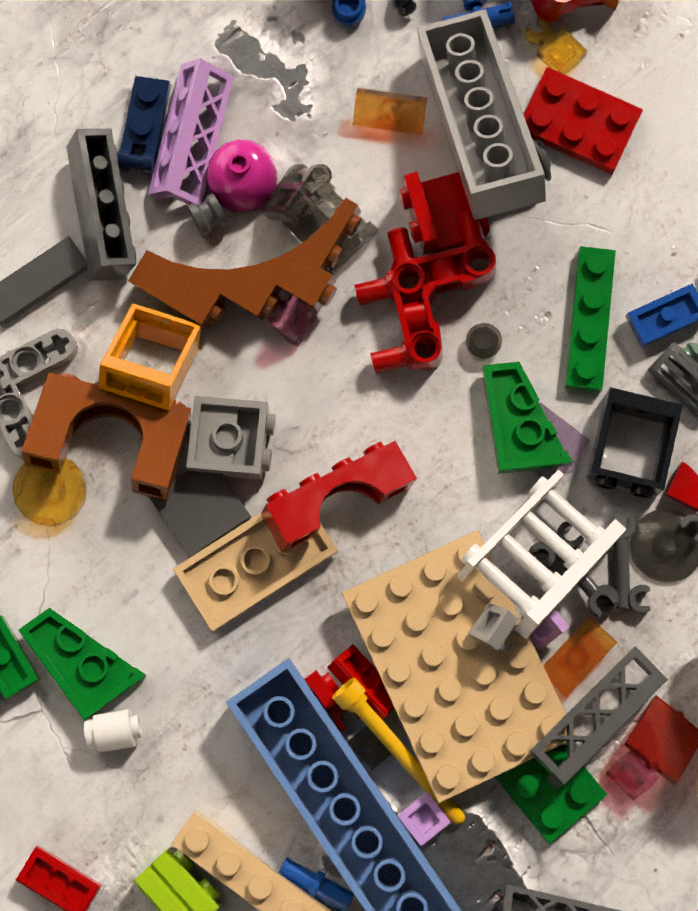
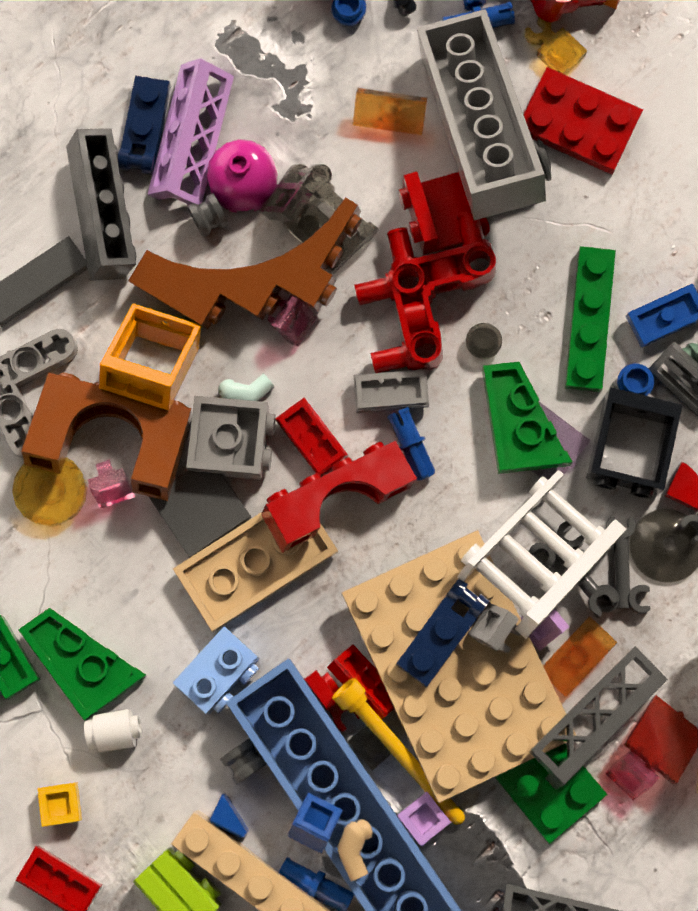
none -> yellow plate [37,782,82,827]
none -> clear pink tile [88,459,135,509]
none -> light blue brick [173,626,260,714]
none -> blue slope [210,793,249,838]
none -> light aqua arm [218,374,274,401]
none -> dark grey wheel [220,738,267,785]
none -> red plate [275,397,348,477]
none -> blue slope [288,792,343,853]
none -> tan arm [337,820,372,881]
none -> light grey plate [353,369,429,413]
none -> blue axle [387,407,435,481]
none -> dark blue plate [396,578,490,688]
none -> blue plate [617,363,654,396]

